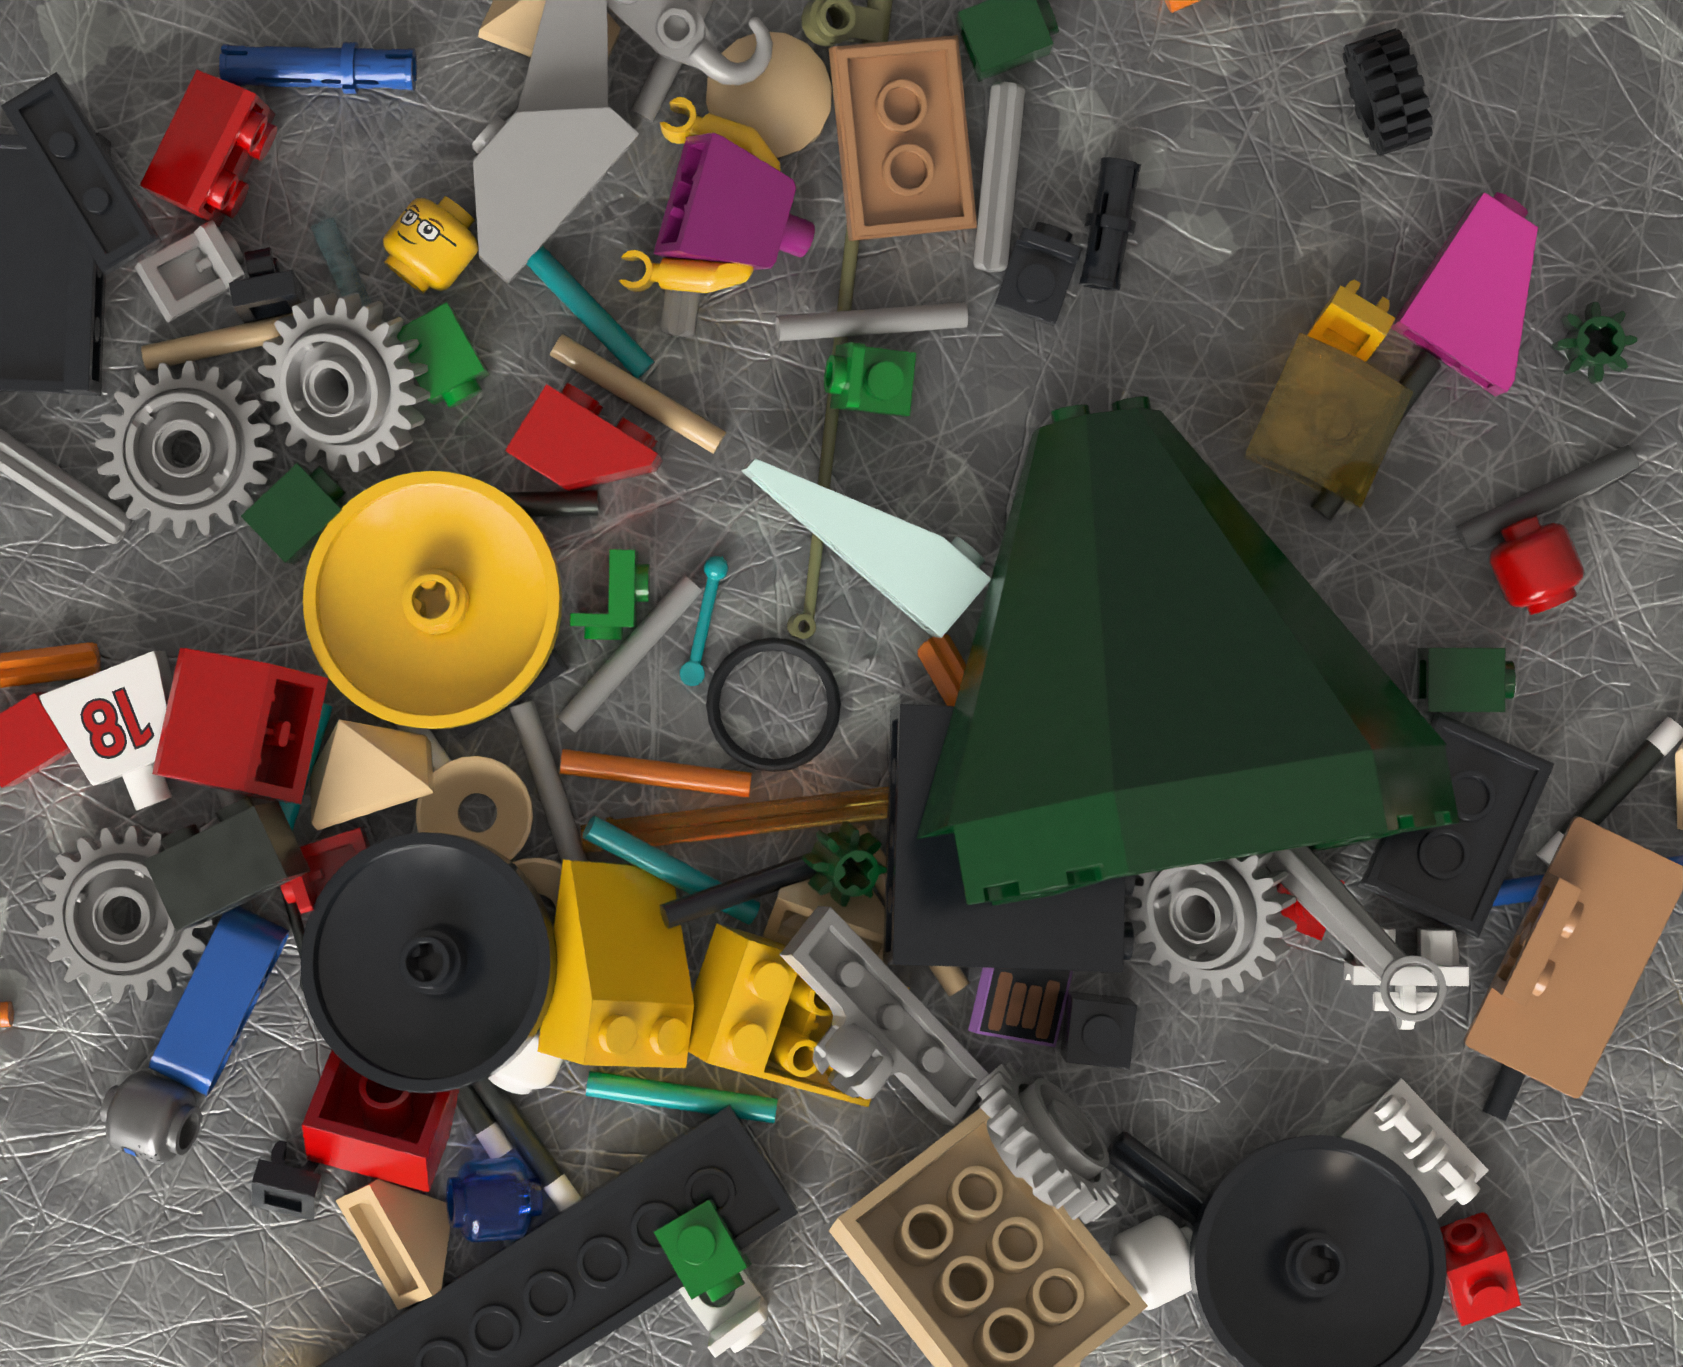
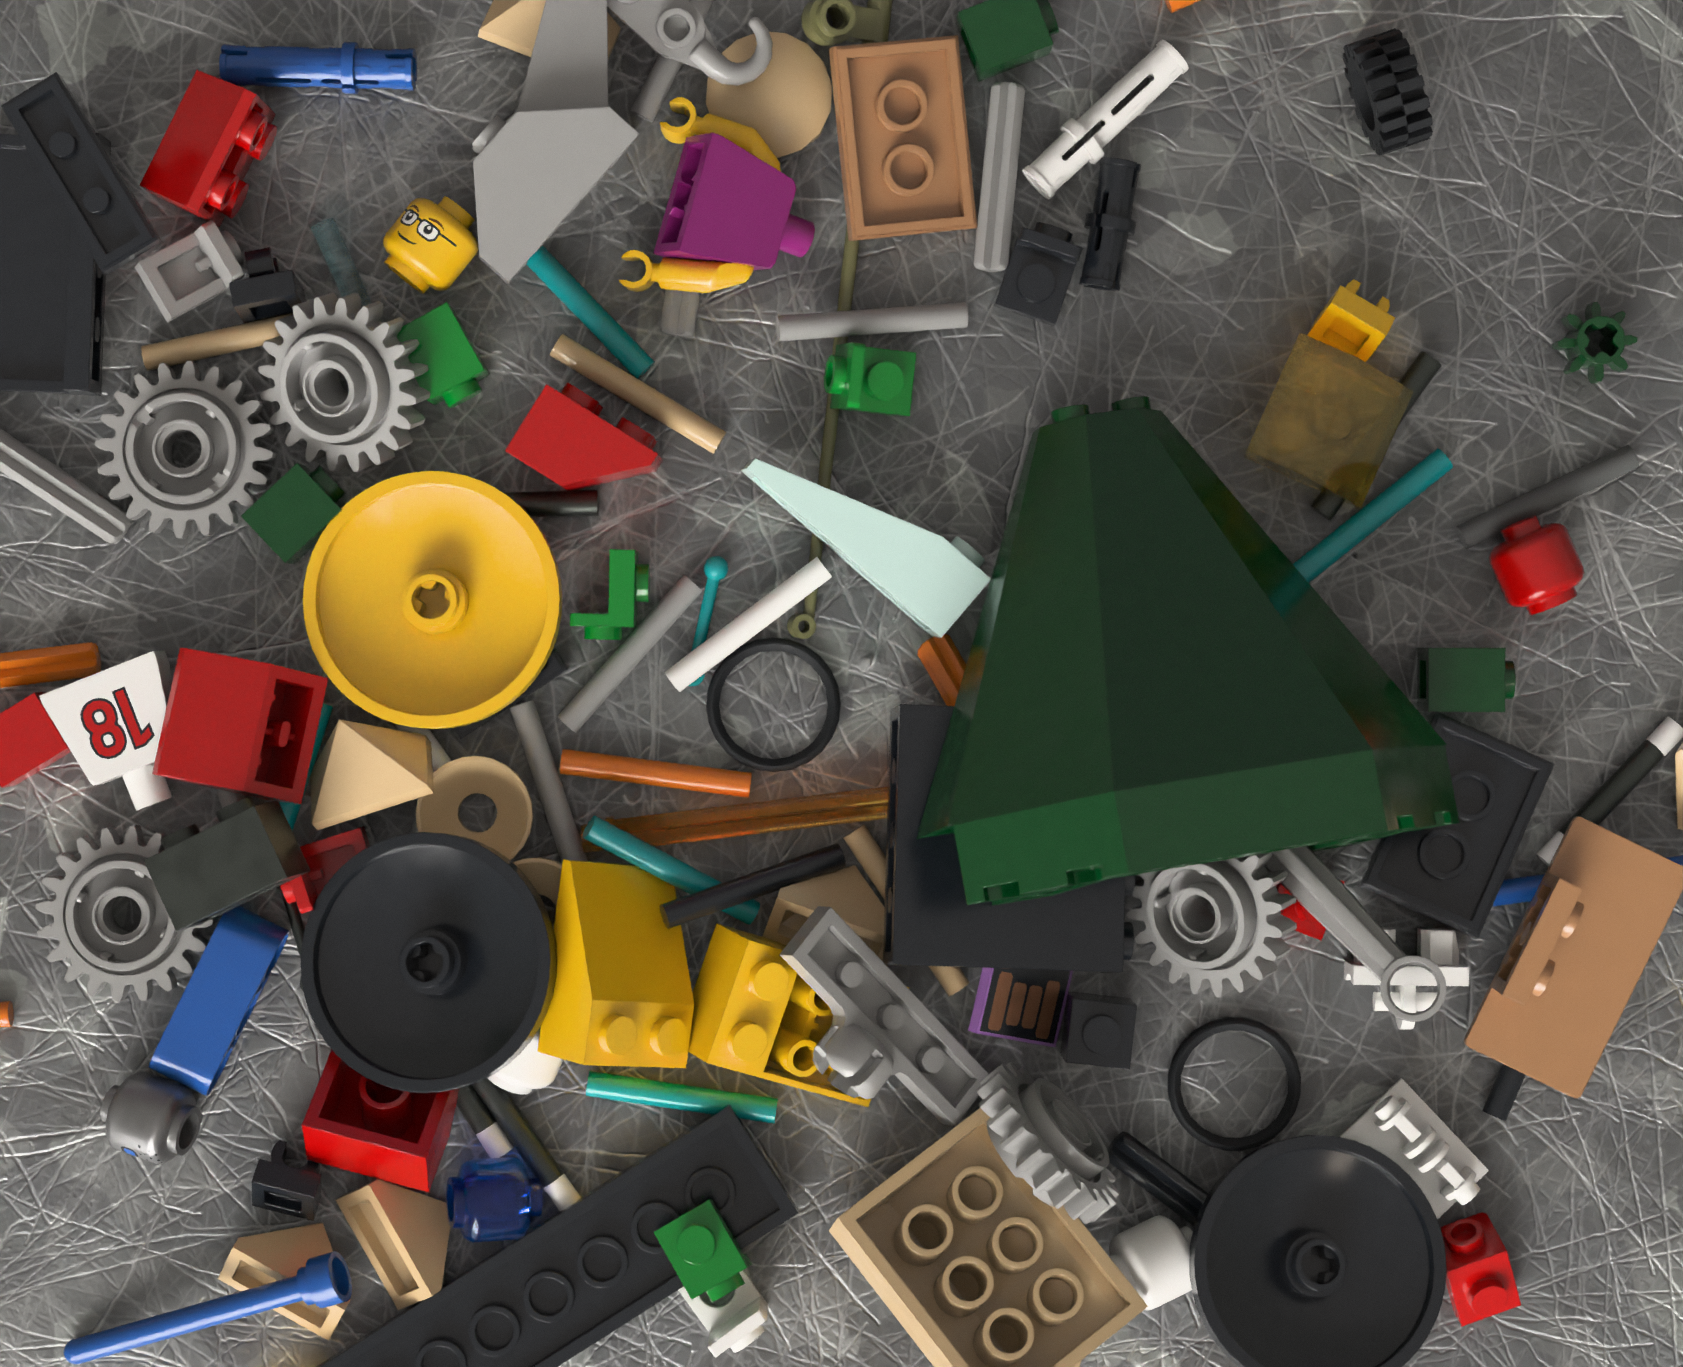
dark green gear [802,821,887,907] -> none
dark pink slope [1391,192,1538,396] -> none
none -> blue piece [64,1251,352,1364]
none -> tan slope [218,1223,350,1341]
none -> white bar [665,557,832,692]
none -> white pin [1022,39,1189,200]
none -> black tyre [1168,1017,1301,1151]
none -> teal bar [1293,448,1453,583]

